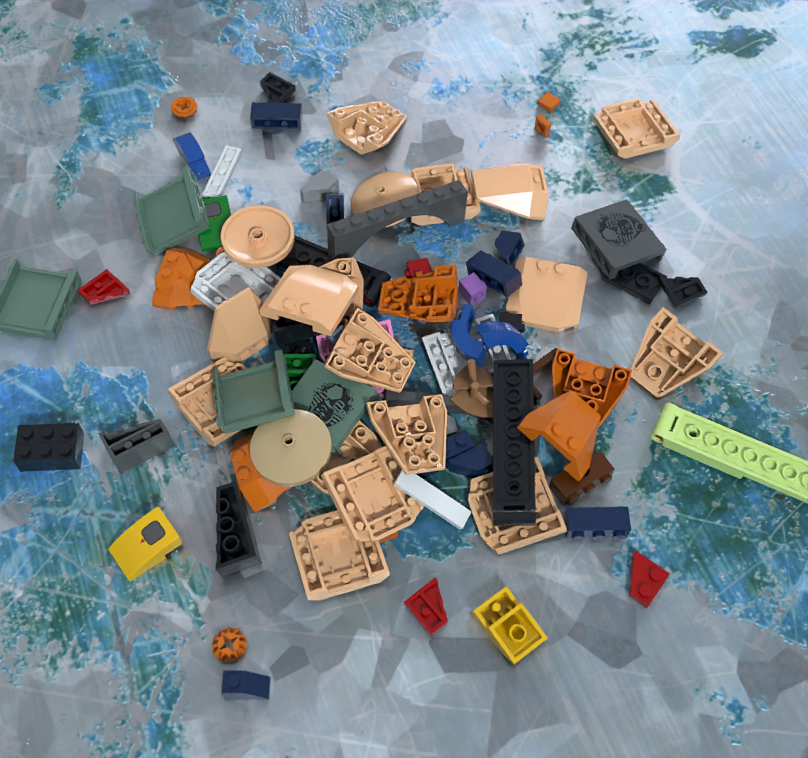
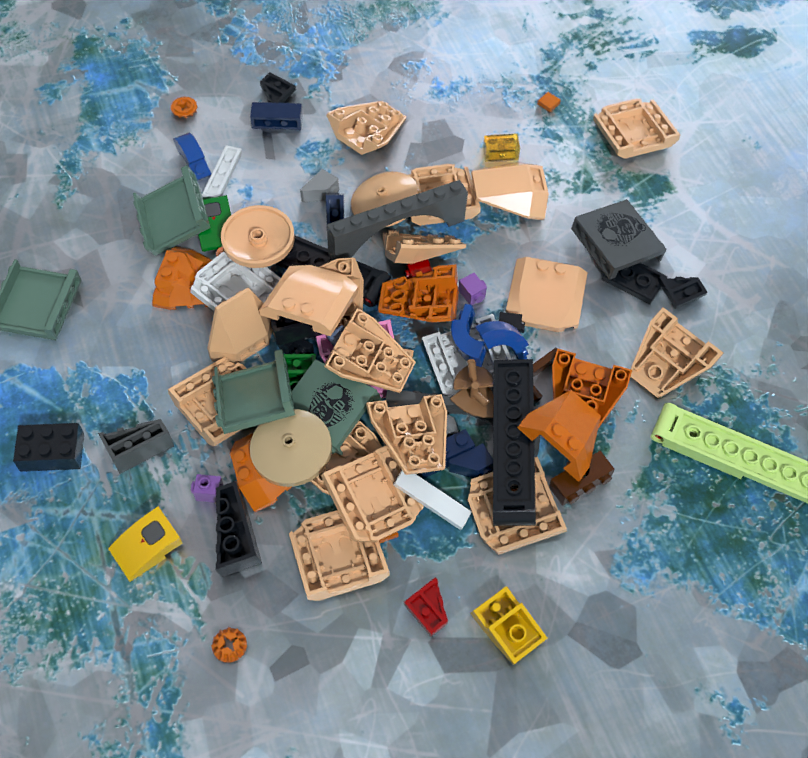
red wing [78,269,130,305] -> none
dark blue slope [221,670,271,700] -> none
dark blue brick [466,250,522,298] -> none
dark blue slope [494,231,525,267] -> none
orange tile [535,114,552,138] -> none
dark blue brick [564,506,631,541] -> none
red wing [629,550,670,608] -> none
none -> medium lavender brick [191,474,224,503]
none -> light nougat wedge [383,230,466,264]
none -> clear yellow brick [483,134,520,162]

